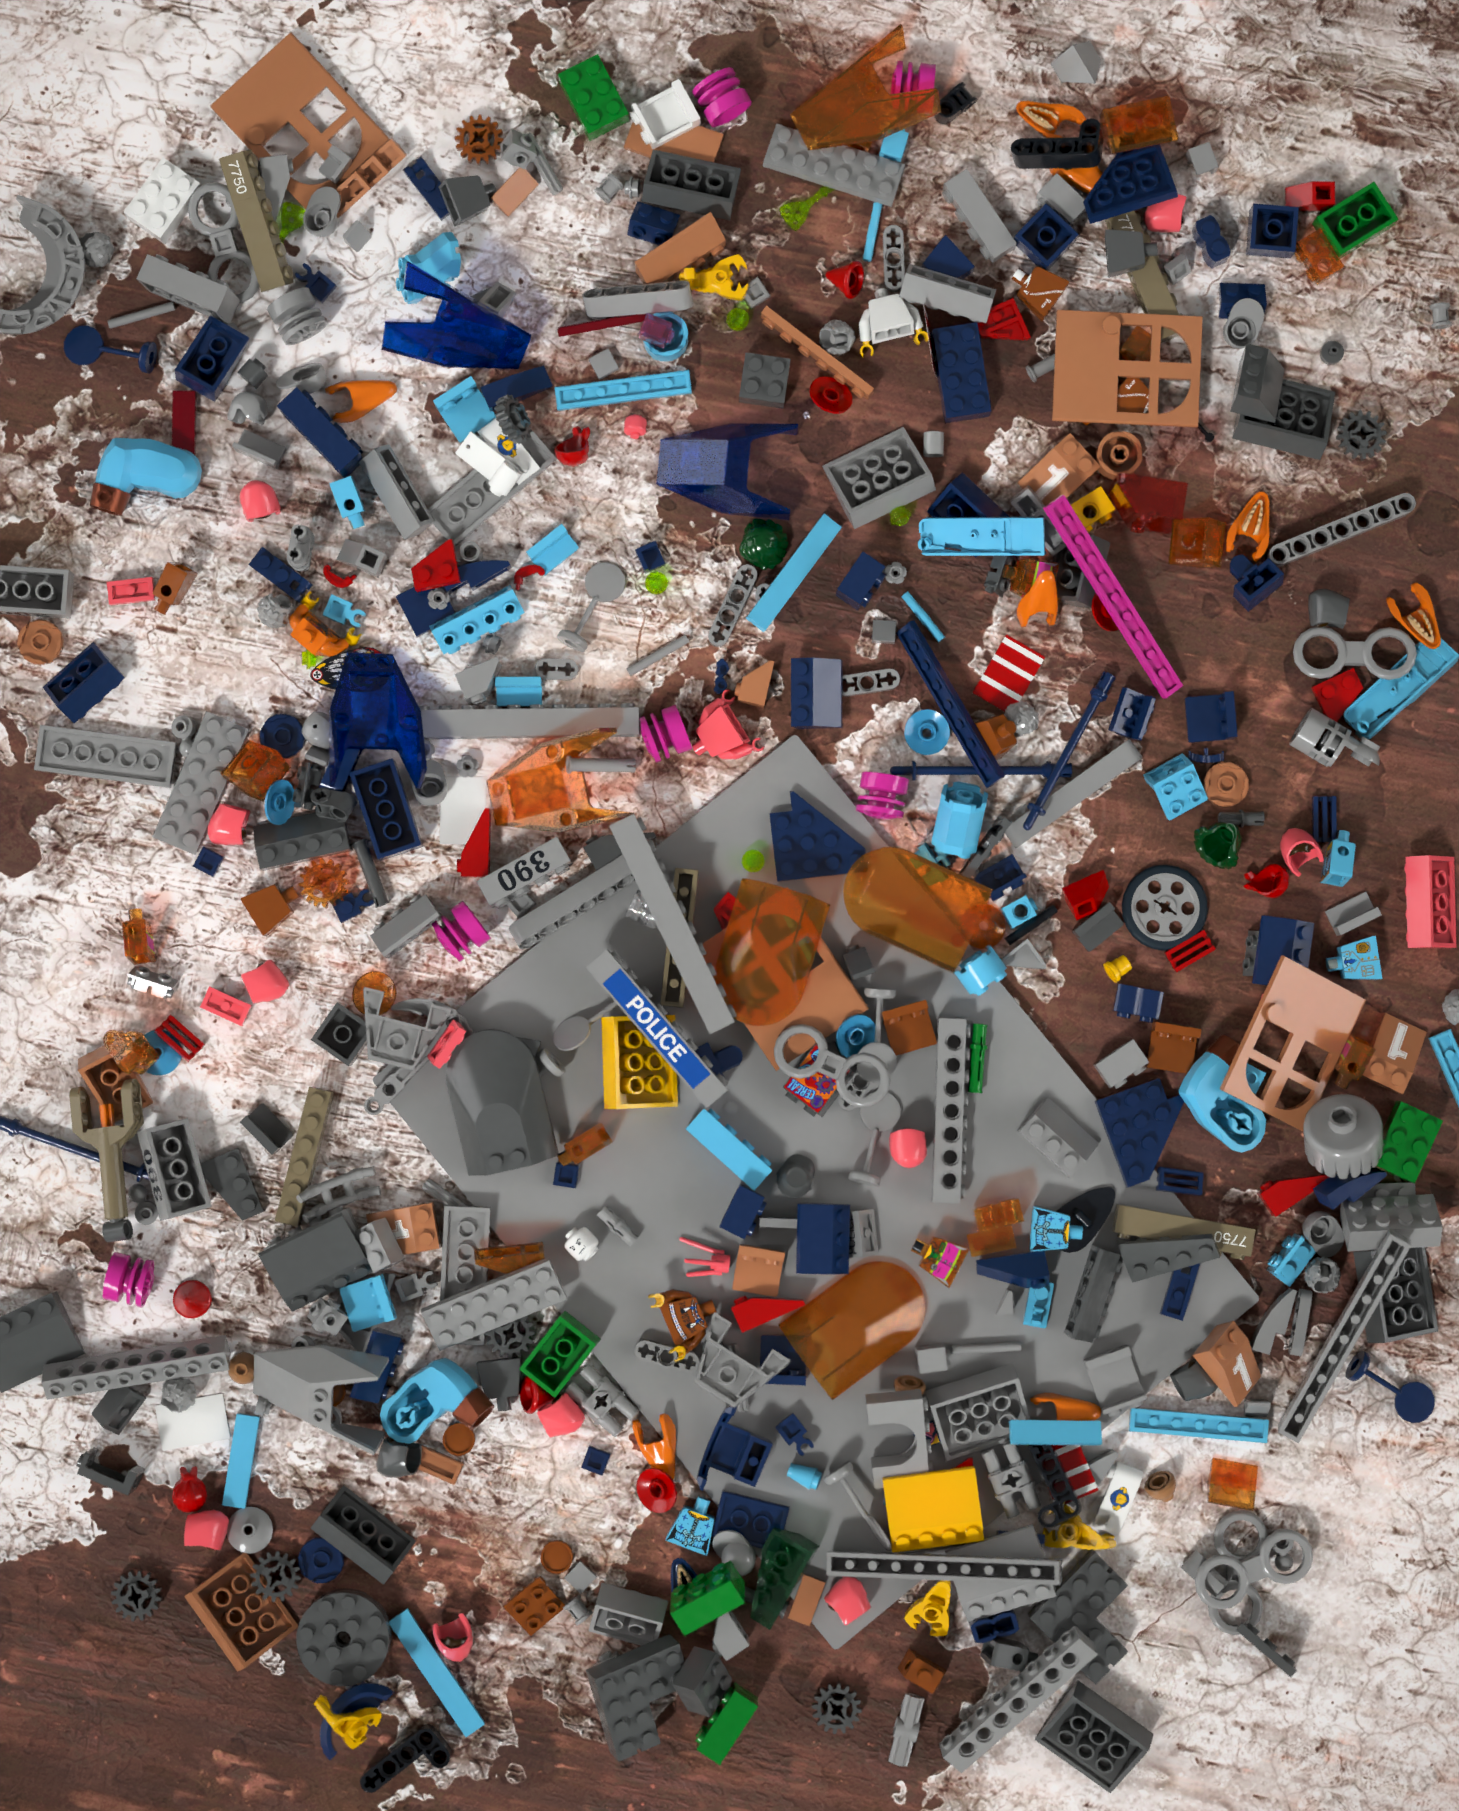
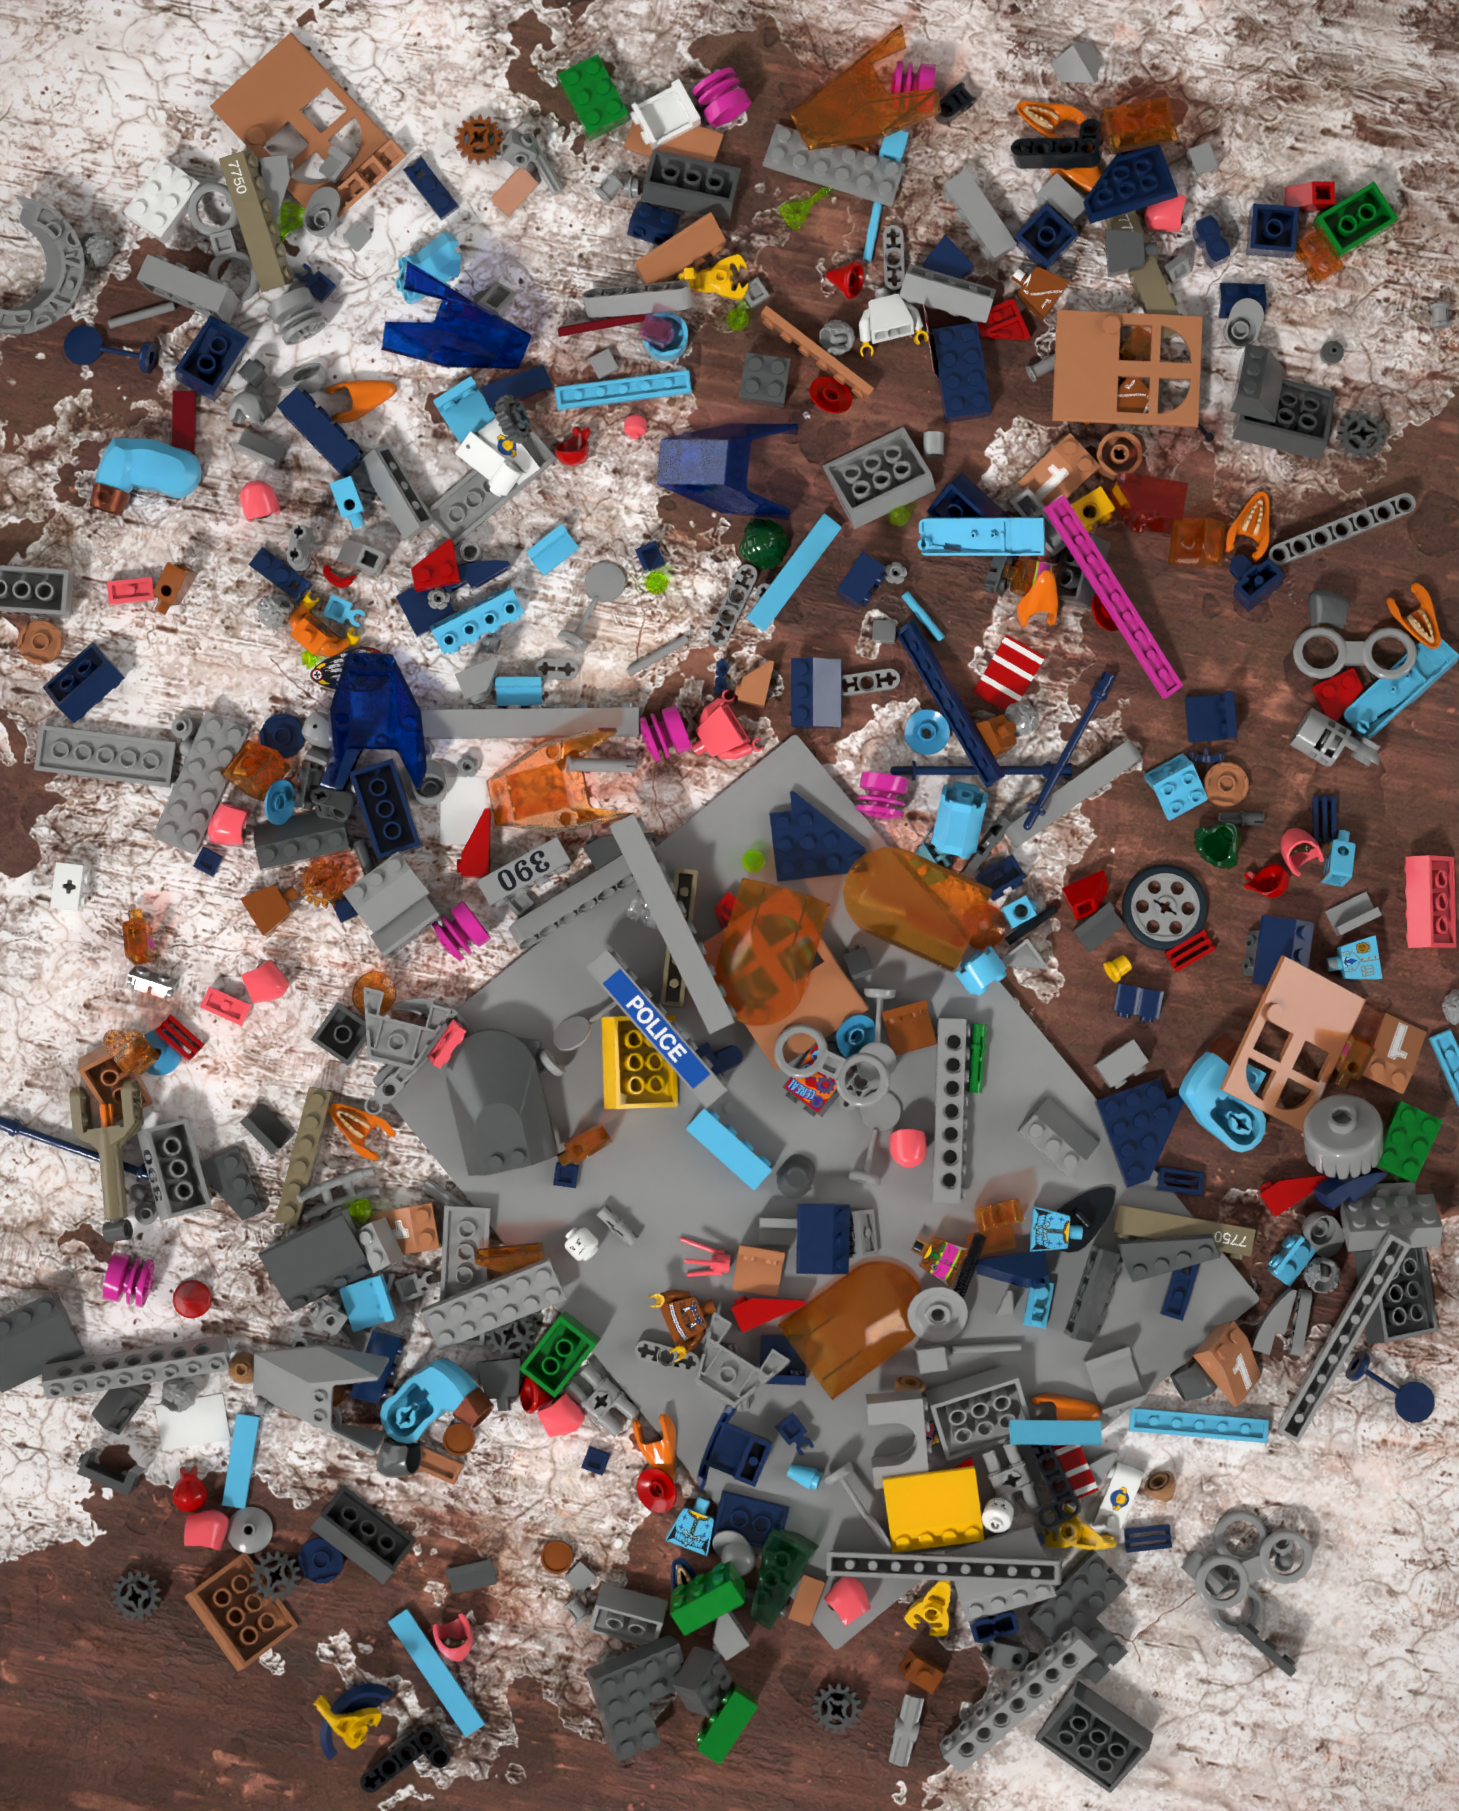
dark grey brick [296,1588,392,1686] -> none
dark grey torso [438,175,497,227] -> none
dark orange hinge [503,1576,565,1636] -> none
red piece [514,565,545,591] -> none
dark blue brick [719,1184,767,1239] -> none
dark blue bracket [1108,687,1156,740] -> none
dark orange bracket [1146,1022,1202,1074] -> none
clear orange slope [1207,1458,1258,1511] -> none
light grey slope [1244,1399,1271,1417] -> none
none -> white brick [50,862,90,912]
none -> orange animal [329,1103,397,1161]
none -> light grey slope [343,852,430,934]
none -> clear neon green plate [350,1198,372,1221]
none -> dark grey panel [445,1556,497,1594]
none -> light grey gear [907,1285,968,1342]
none -> black piece [954,1233,986,1299]
none -> white head [982,1498,1014,1533]
none -> dark blue tile [1123,1524,1173,1553]

